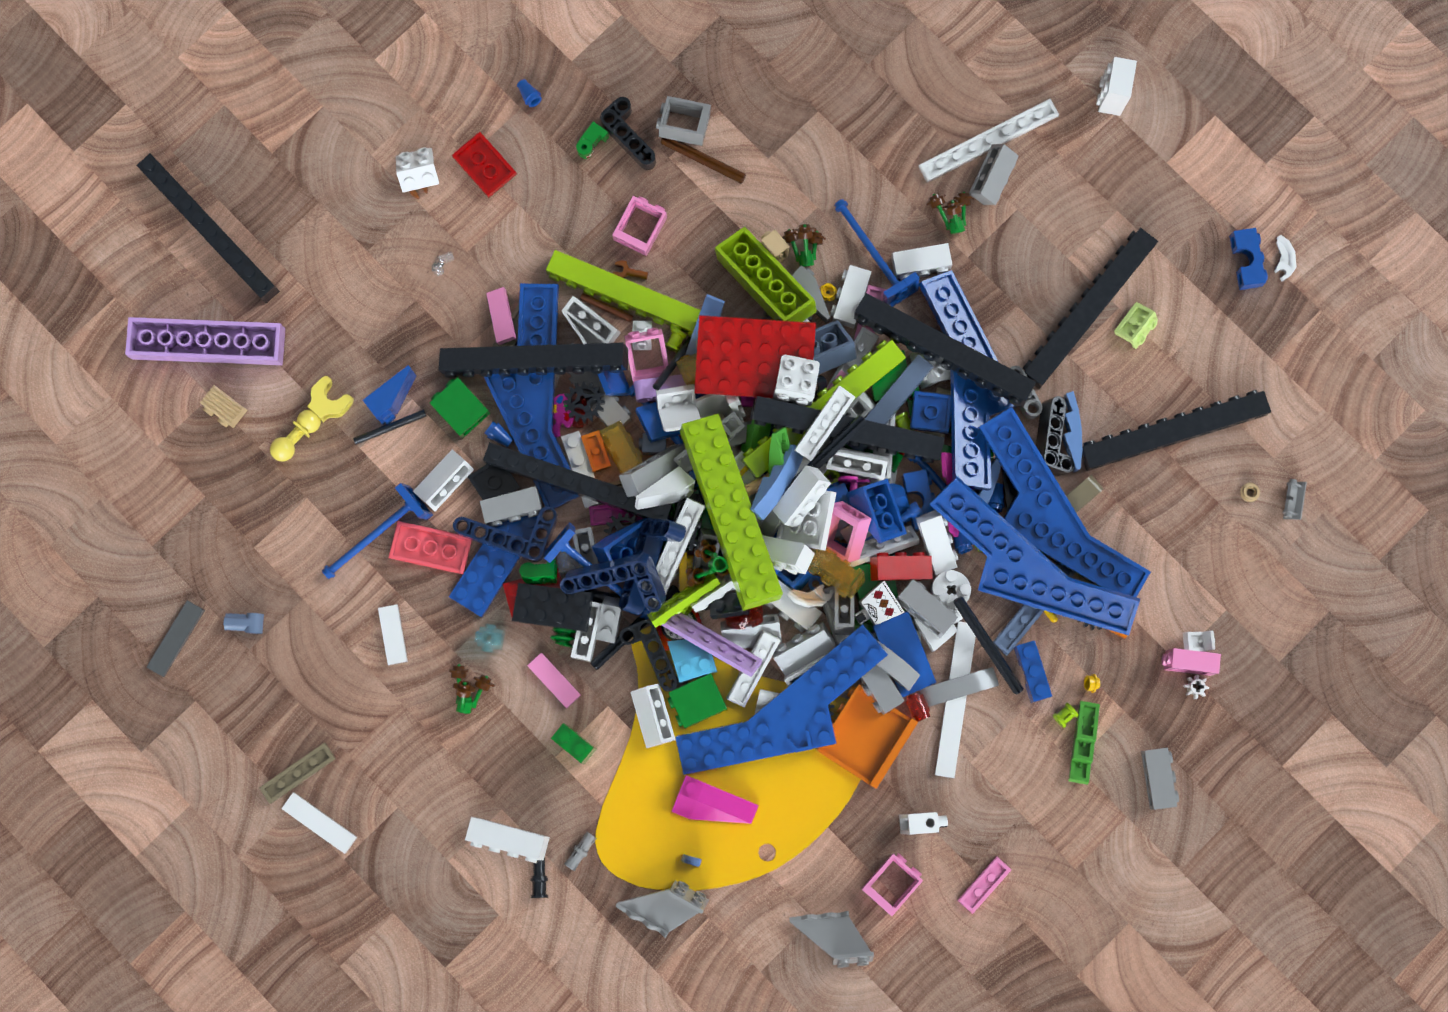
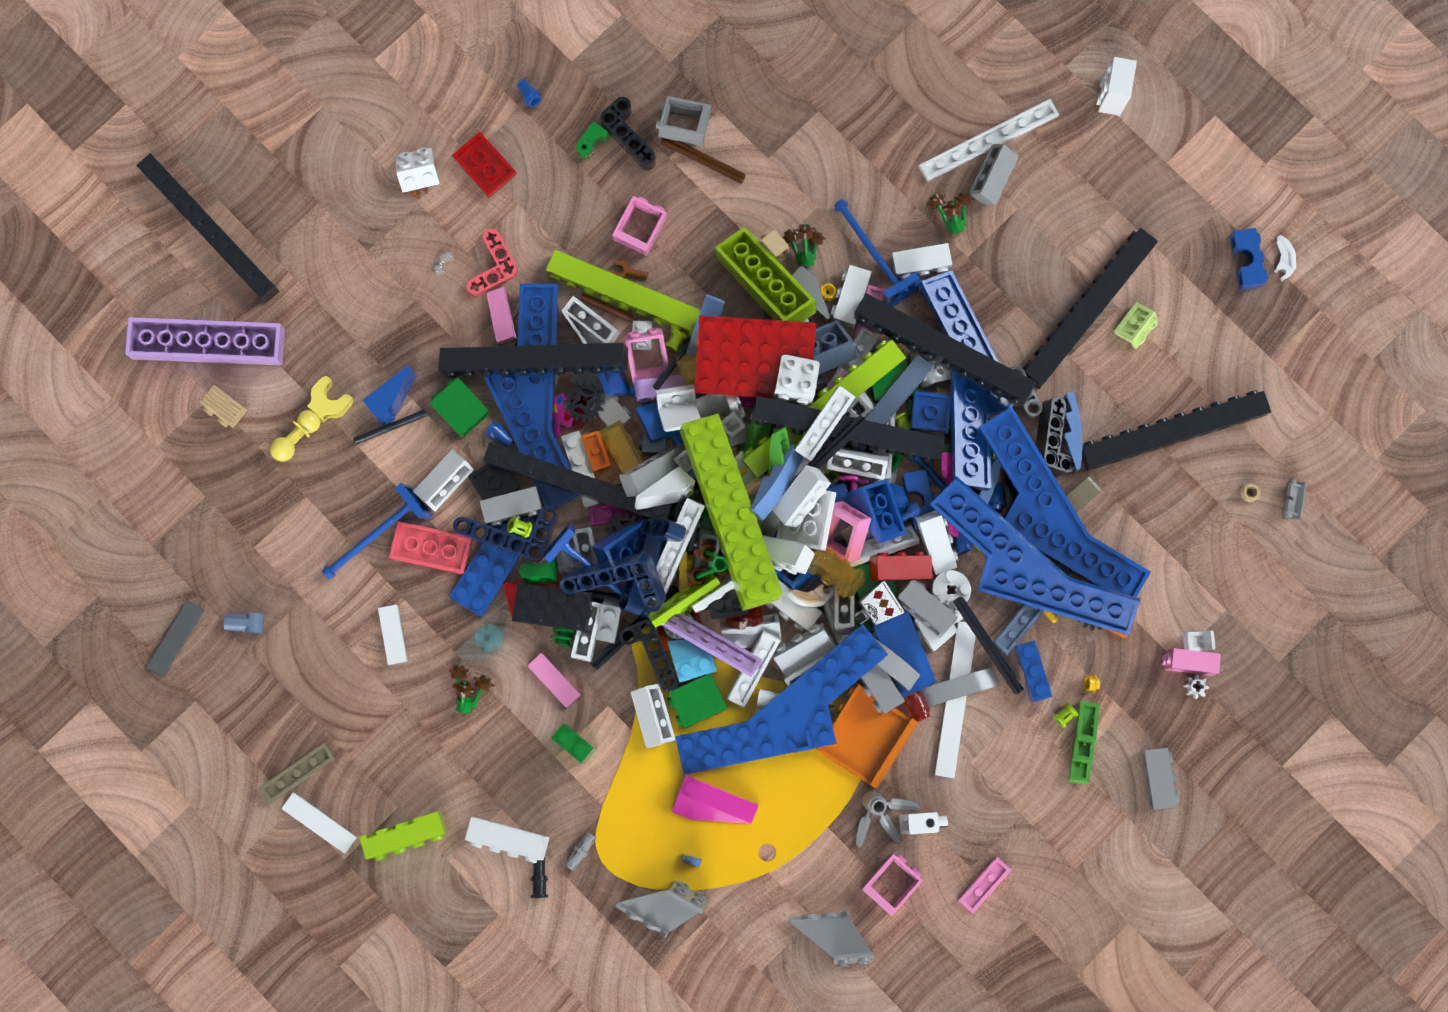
none -> lime wedge [359,811,447,861]
none -> coral beam [467,228,518,297]
none -> lime bush [507,516,532,539]
none -> light grey plant [856,791,920,847]

